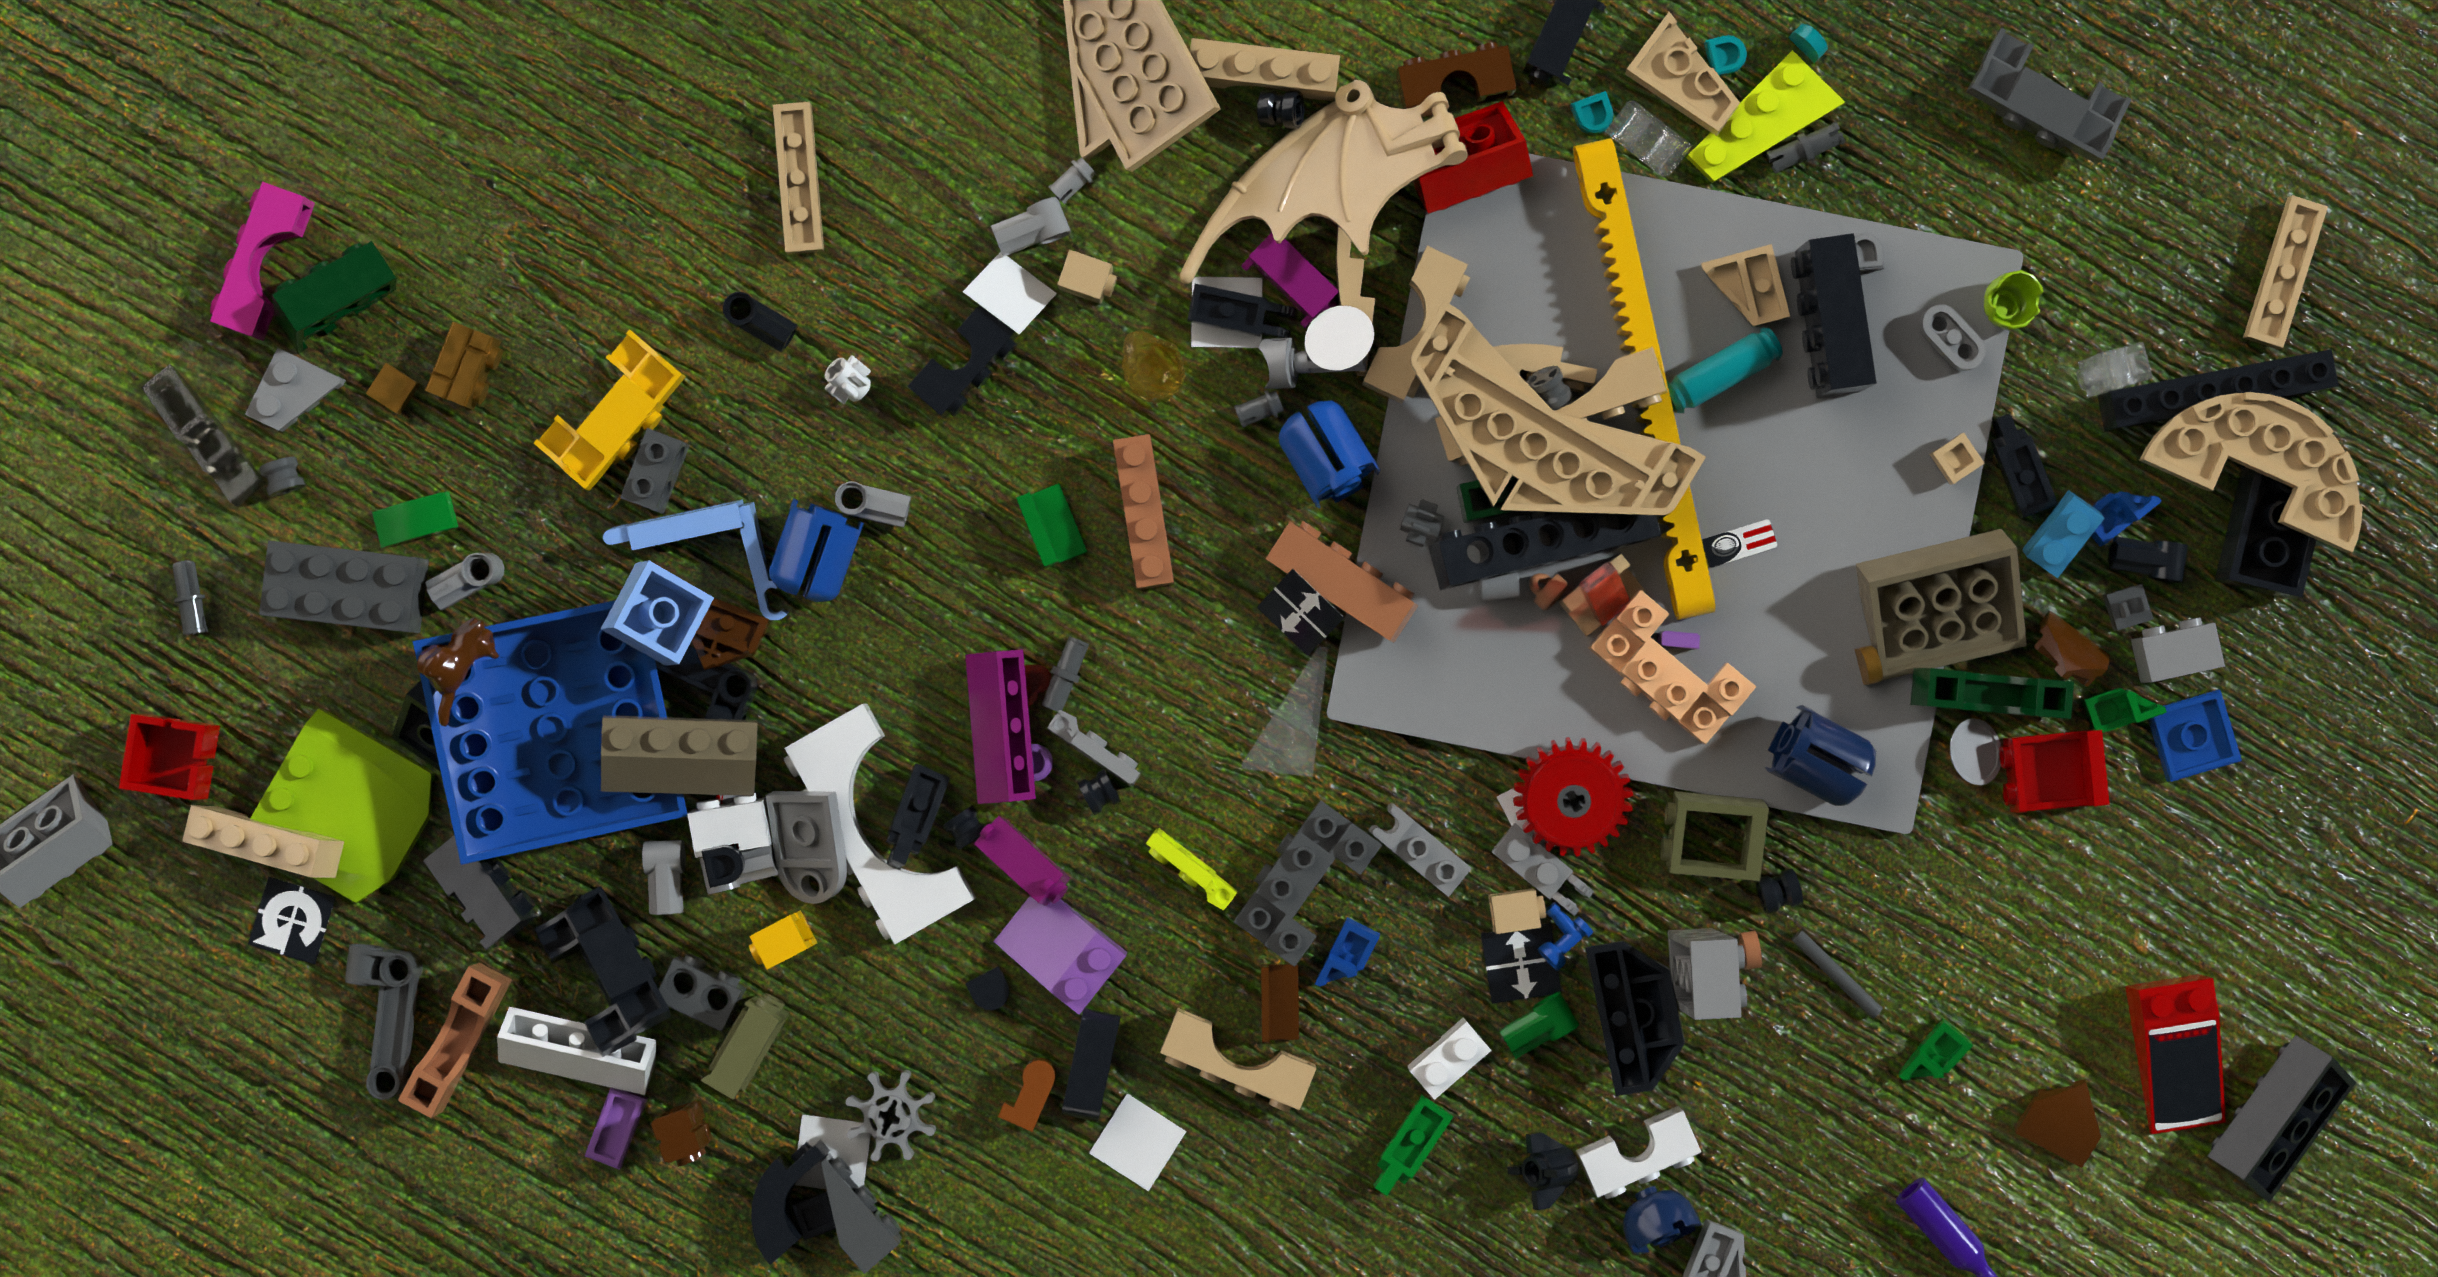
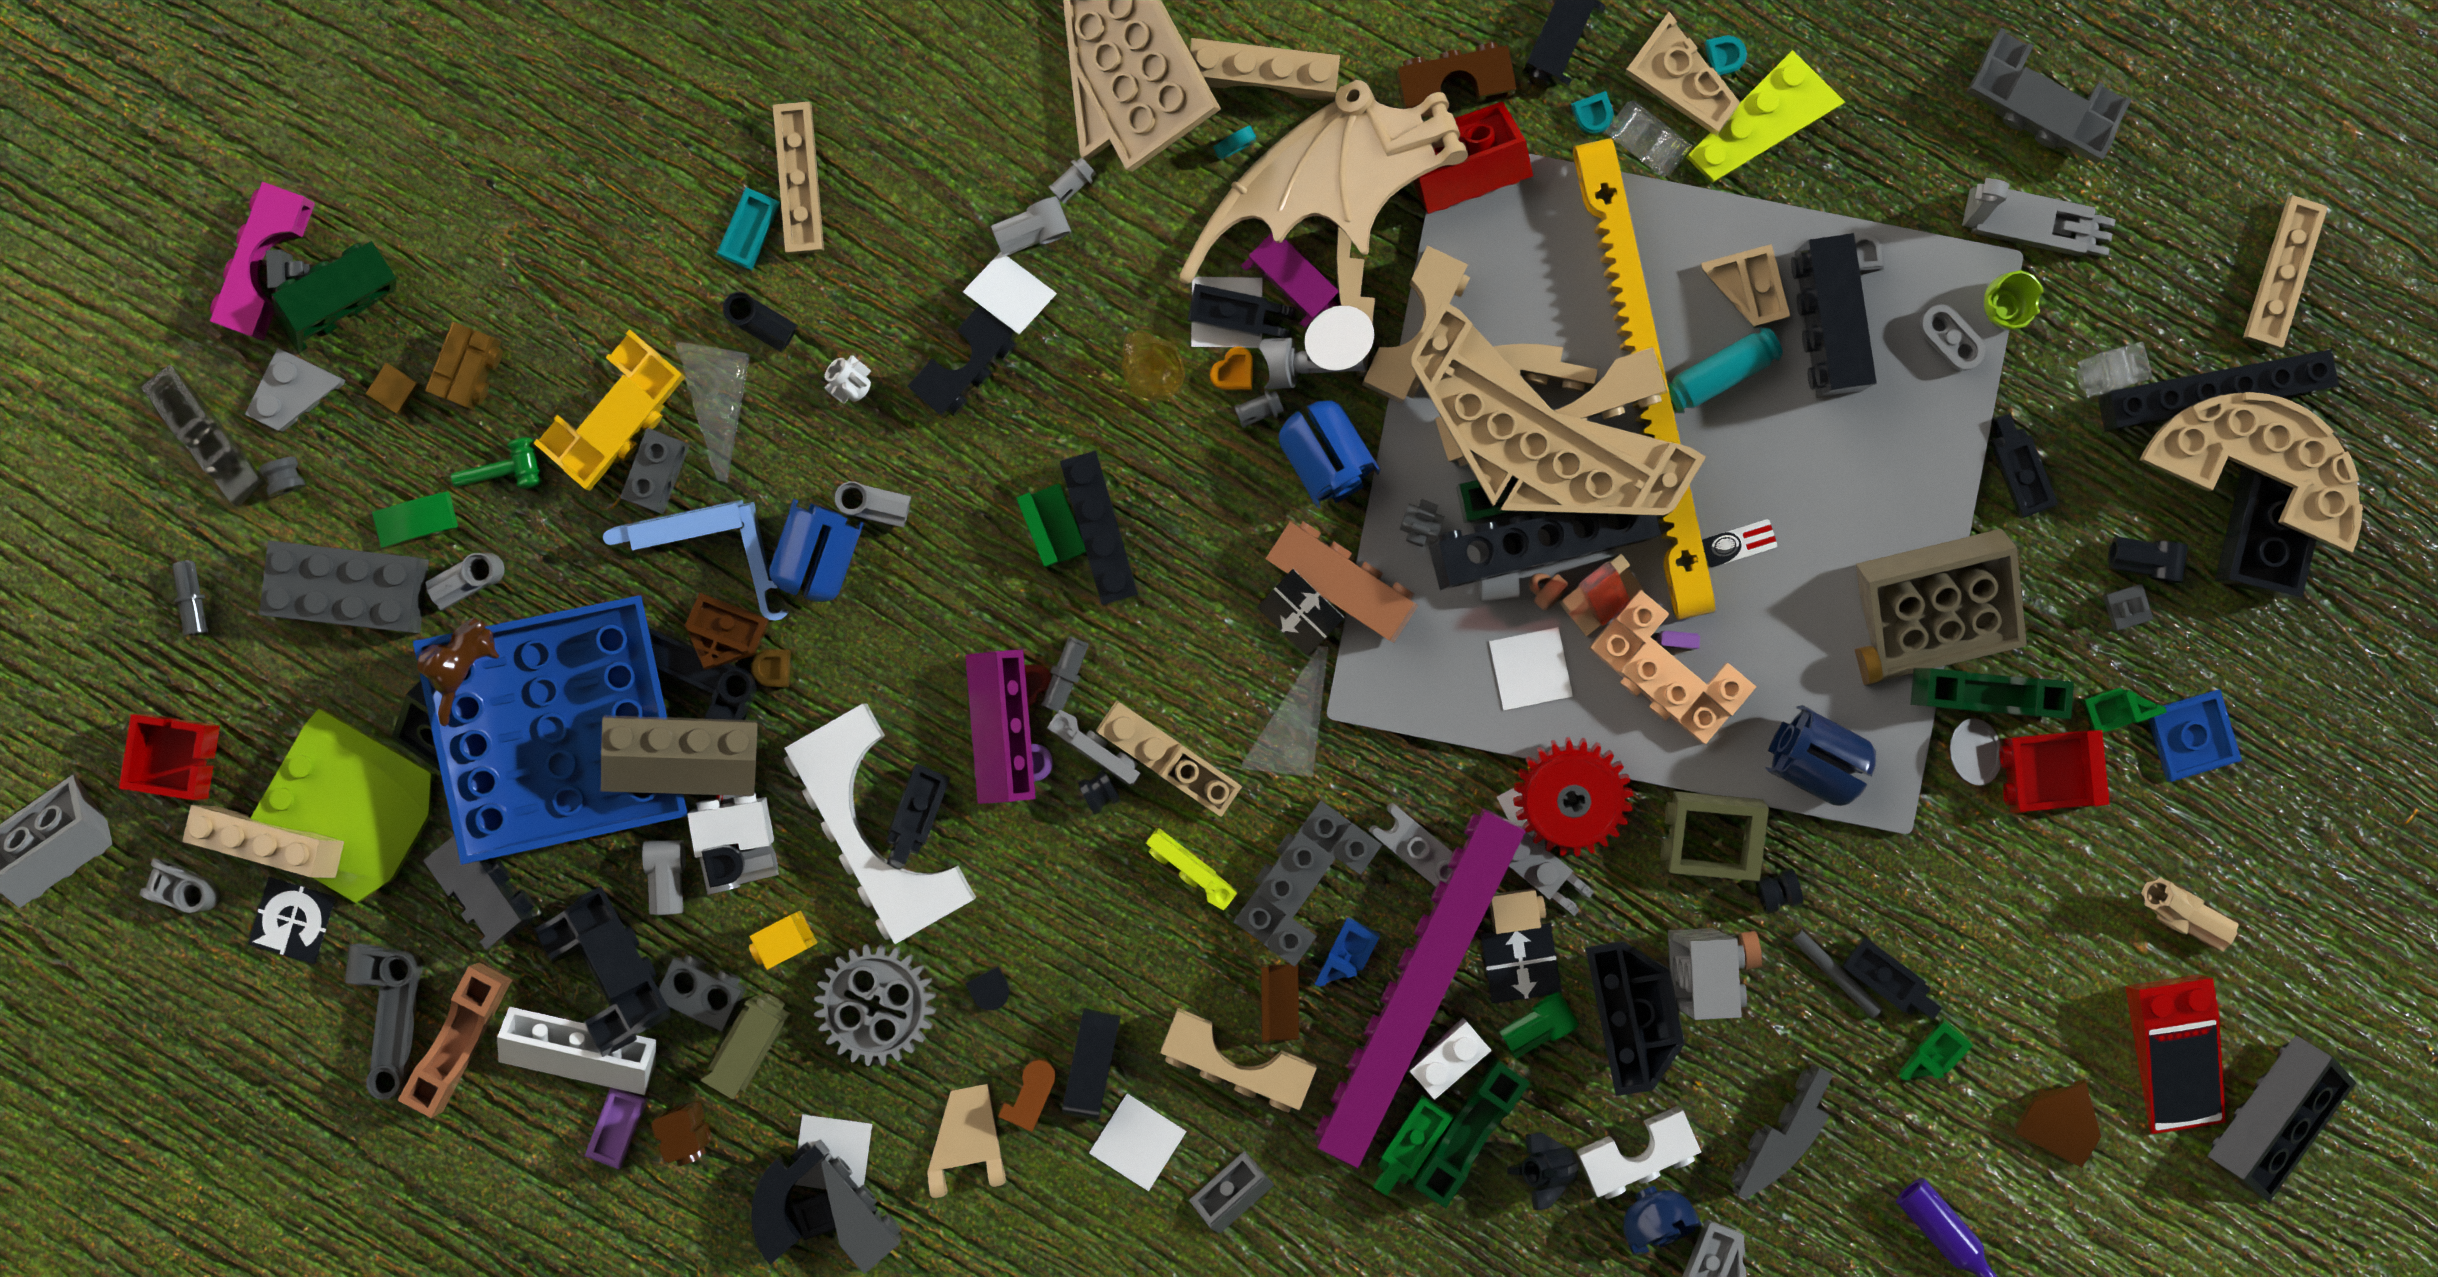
light blue brick [601,560,714,666] -> none
light grey tile [765,791,847,904] -> none
light grey gear [846,1070,936,1161] -> none
black wheel [942,805,986,851] -> none
magenta brick [974,816,1071,906] -> none
medium lavender slope [994,896,1127,1015] -> none
tan brick [1057,249,1117,304] -> none
nougat brick [1113,434,1175,590] -> none
black wheel [1257,90,1305,129] -> none
dark grey wheel [1526,366,1572,410] -> none
blue piece [1537,902,1594,971] -> none
dark grey pin [1766,121,1845,174] -> none
teal tile [1788,24,1828,63] -> none
tan plate [1929,432,1985,485] -> none
dark azure brick [2022,490,2105,578] -> none
reddish brown slope [2034,610,2110,687] -> none
blue slope [2091,491,2162,547] -> none
light grey piece [2131,617,2225,683] -> none
none -> light grey piece [139,858,220,913]
none -> dark grey tile [266,250,310,291]
none -> green piece [451,437,543,489]
none -> clear wing [676,342,750,483]
none -> teal tile [716,187,781,271]
none -> pearl gold tile [751,649,791,687]
none -> light grey gear [814,943,936,1066]
none -> tan flag [927,1084,1006,1198]
none -> black brick [1060,451,1139,607]
none -> tan slope [1096,700,1242,817]
none -> dark grey slope [1189,1151,1274,1233]
none -> light orange tile [1210,346,1253,391]
none -> teal tile [1213,125,1257,160]
none -> magenta brick [1314,808,1526,1168]
none -> dark green arch [1412,1057,1530,1209]
none -> white sticker [1489,627,1573,711]
none -> dark grey slope [1731,1063,1833,1199]
none -> black hinge [1841,936,1942,1020]
none -> light grey hinge [1962,178,2116,257]
none -> tan piece [2141,877,2239,952]

